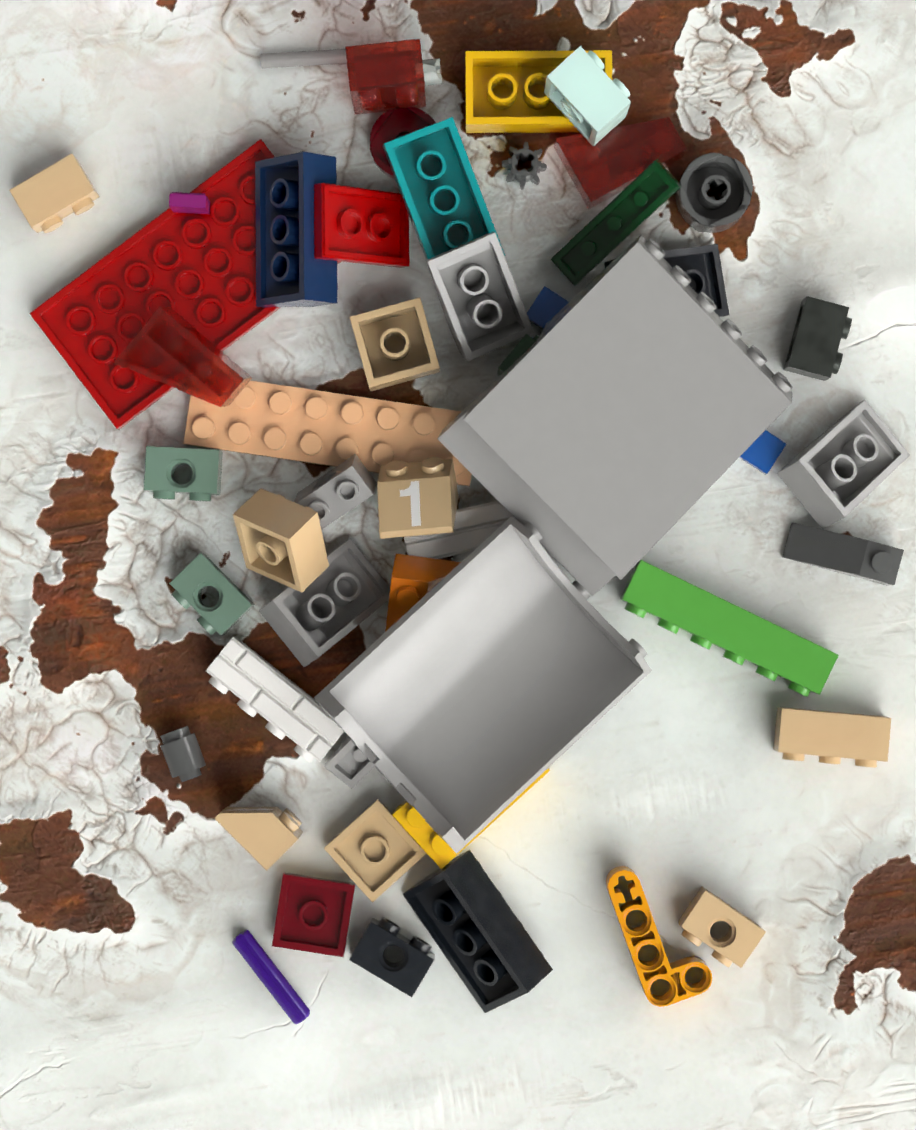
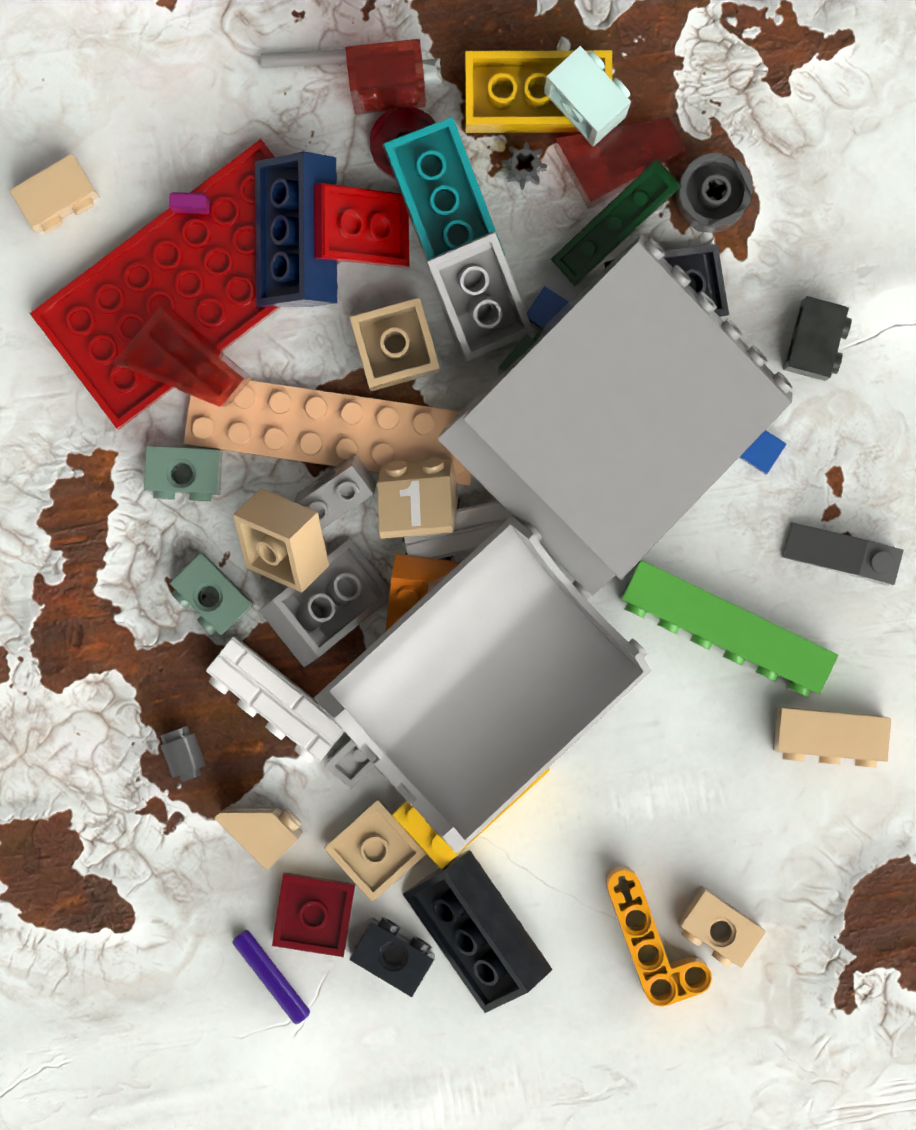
light grey slope [777,400,910,529] -> none

